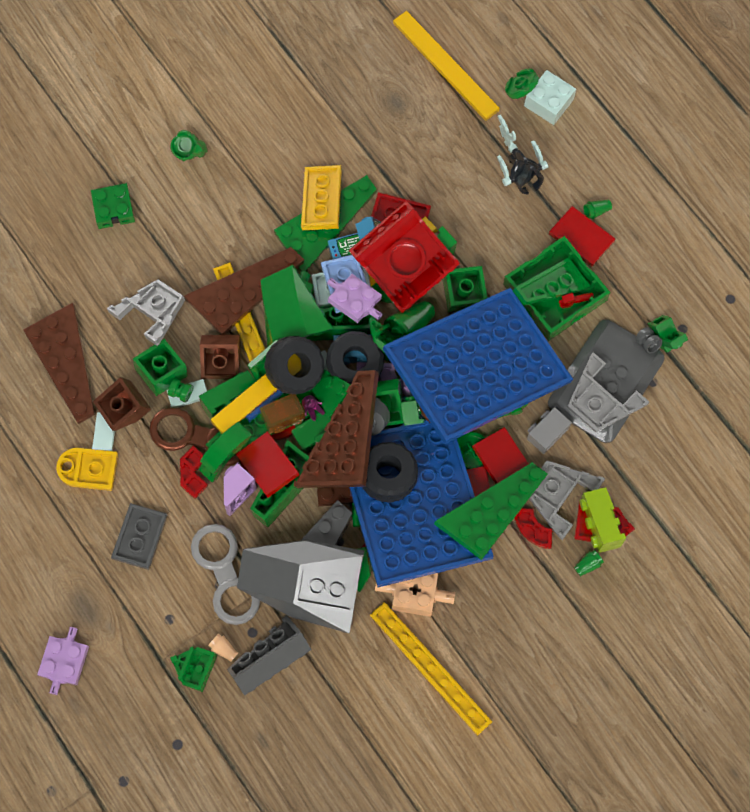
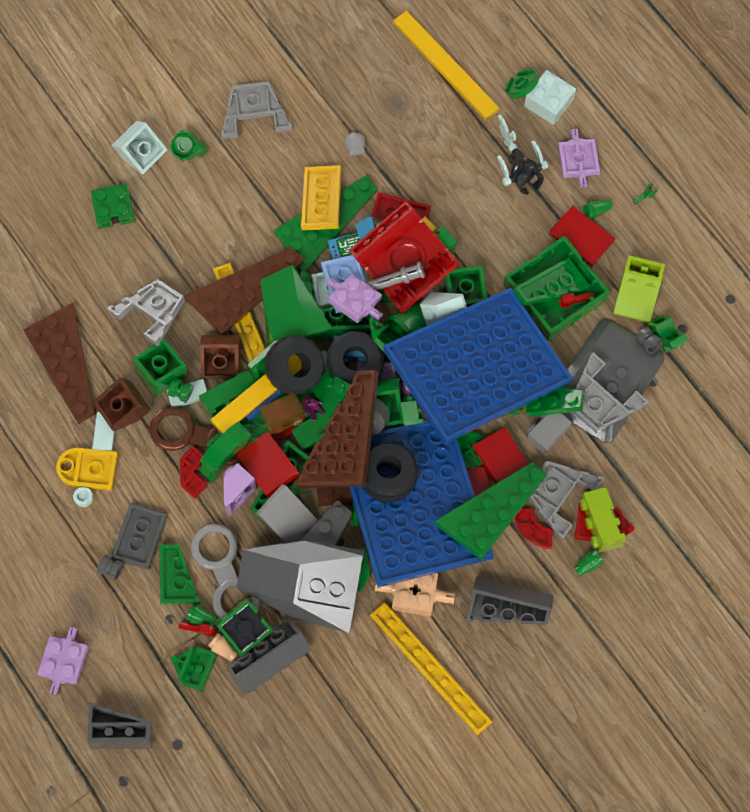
none -> light aqua tile [73,487,94,507]
none -> dark grey wedge [87,702,153,749]
none -> dark grey wheel [97,555,124,581]
none -> light aqua slope [111,121,167,175]
none -> green wing [159,545,200,605]
none -> red bar [179,621,217,637]
none -> green cone [186,604,217,626]
none -> black piece [215,598,273,656]
none -> light grey wing [221,81,292,139]
none -> light grey tile [257,484,318,543]
none -> light grey animal [345,132,365,156]
none -> light grey pin [367,262,425,290]
none -> light aqua slope [420,292,467,326]
none -> dark grey wedge [465,577,554,625]
none -> green wing [526,387,585,417]
none -> lavender plate [558,129,600,188]
none -> lime slope [613,255,665,323]
none -> green hand [633,184,657,205]

